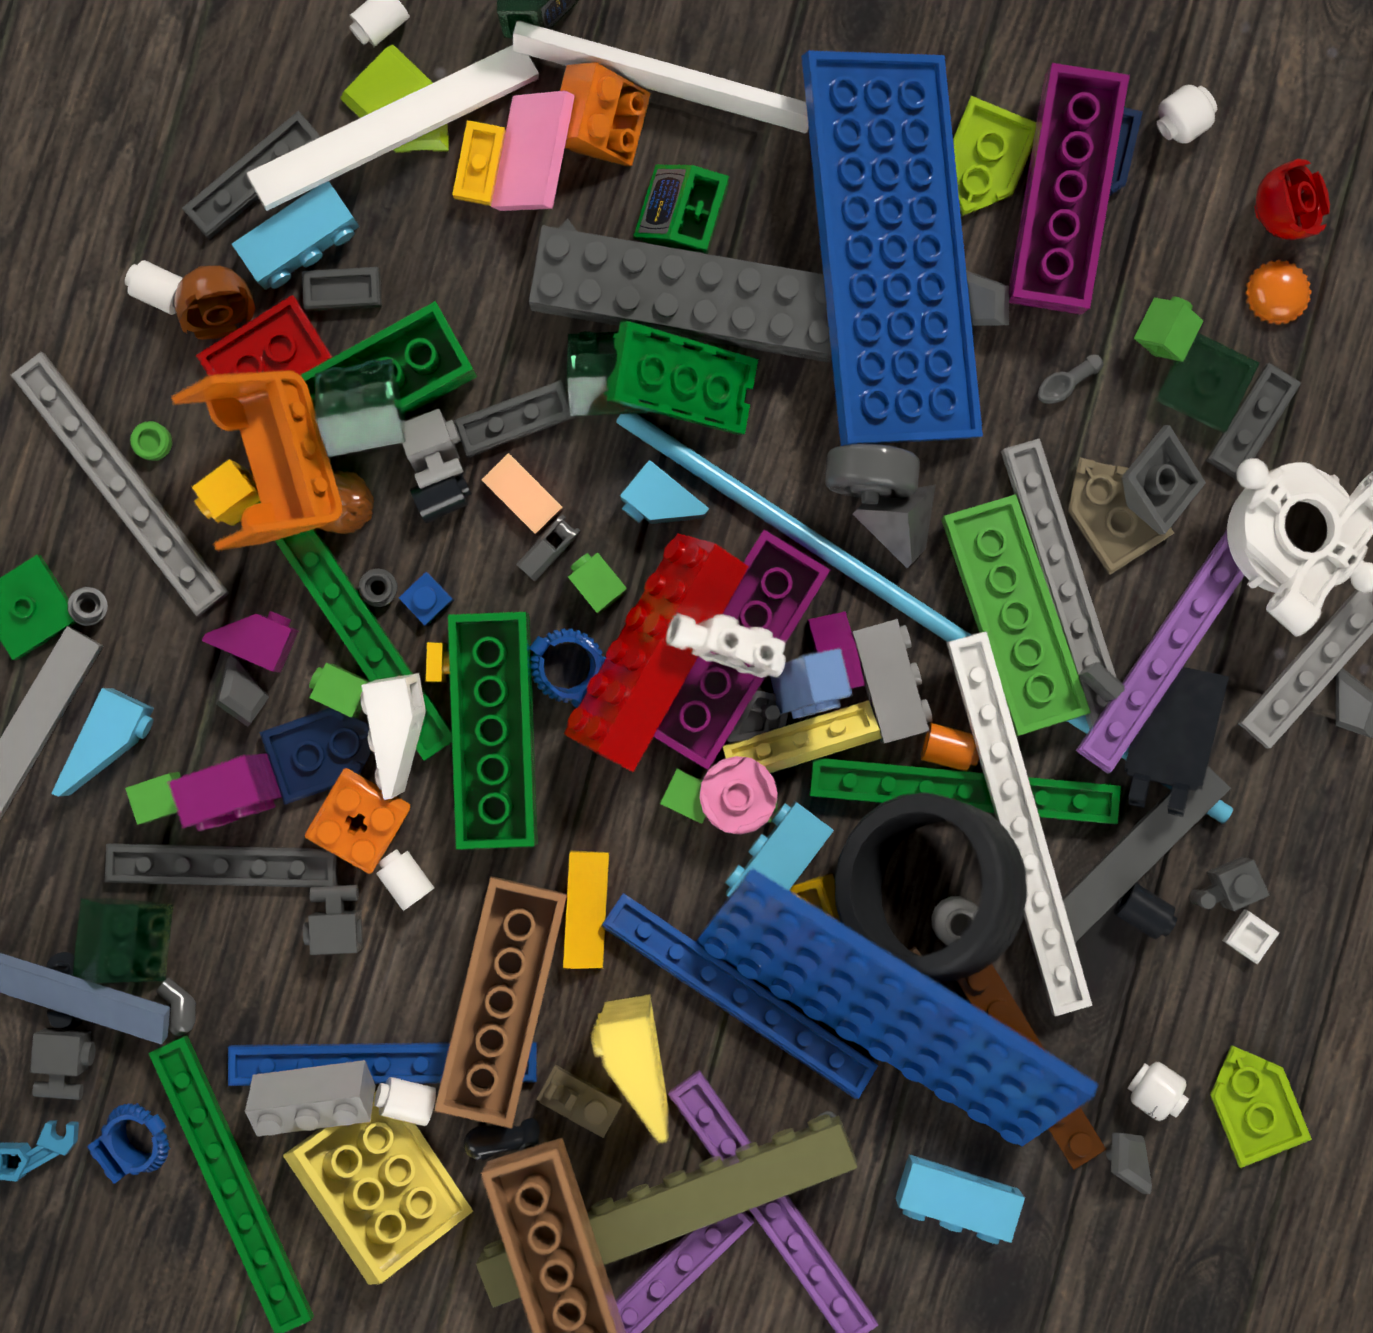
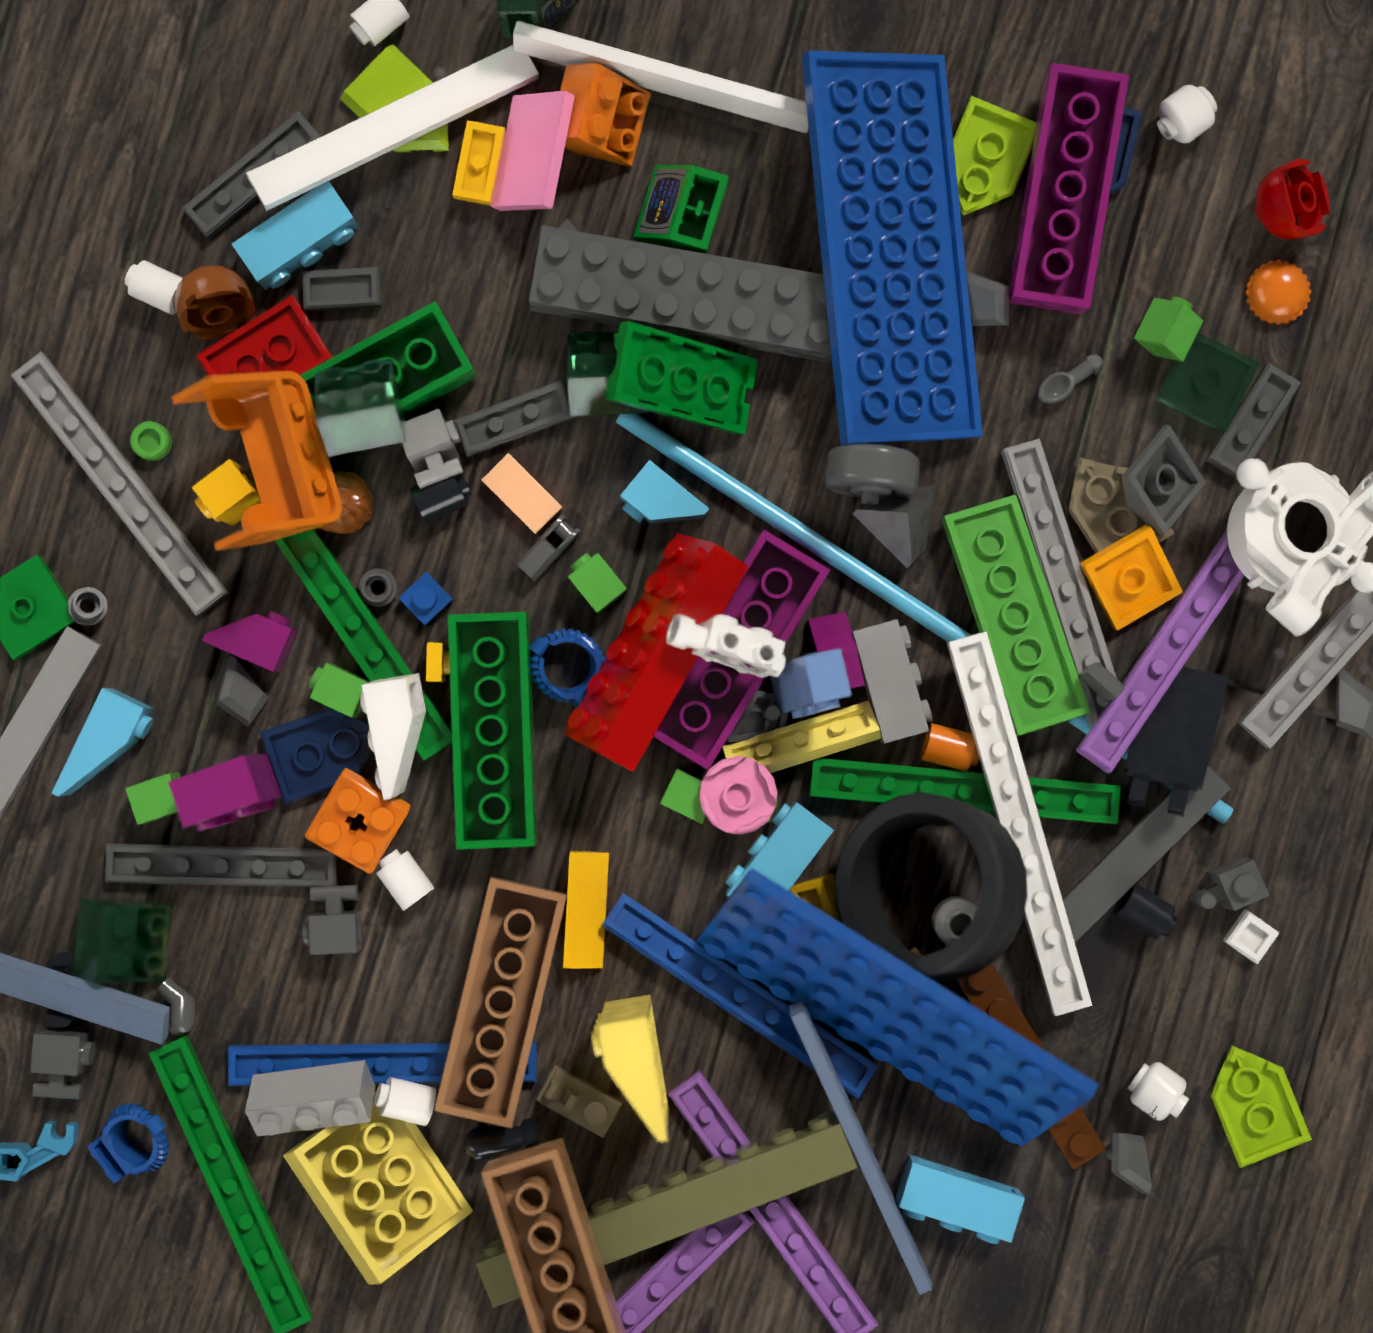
none -> sand blue tile [789,1001,933,1295]
none -> light orange tile [1080,525,1183,631]

